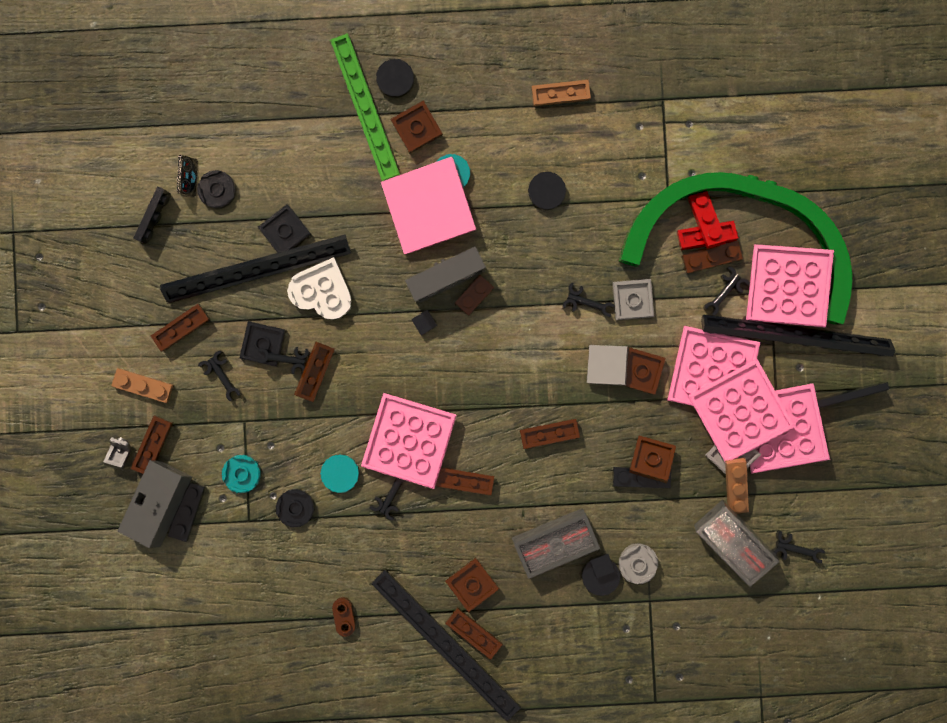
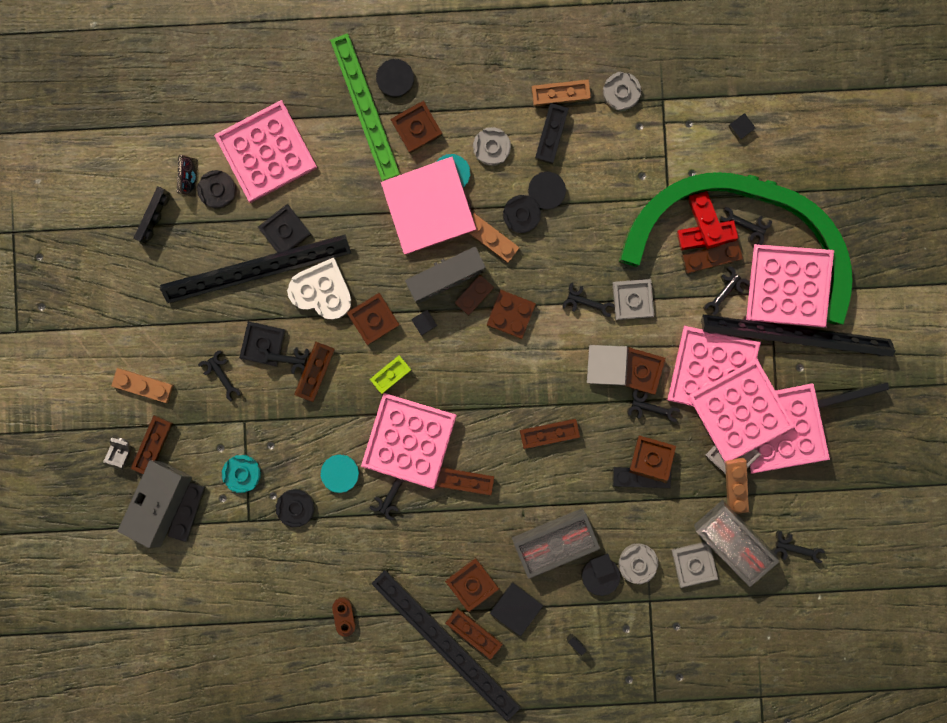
reddish brown plate [151,304,210,352] -> none
none -> bright pink tile [214,100,317,203]
none -> reddish brown plate [347,293,400,345]
none -> lime plate [370,355,411,394]
none -> medium nougat plate [468,213,520,263]
none -> light grey tile [473,127,511,166]
none -> reddish brown plate [487,289,536,339]
none -> black tile [490,582,543,637]
none -> black tile [503,195,541,233]
none -> black plate [535,103,569,164]
none -> black tile [566,633,586,656]
none -> light grey tile [603,72,641,111]
none -> black bar [627,389,680,422]
none -> light grey tile [671,541,718,588]
none -> black bar [719,207,772,245]
none -> black tile [728,113,756,141]

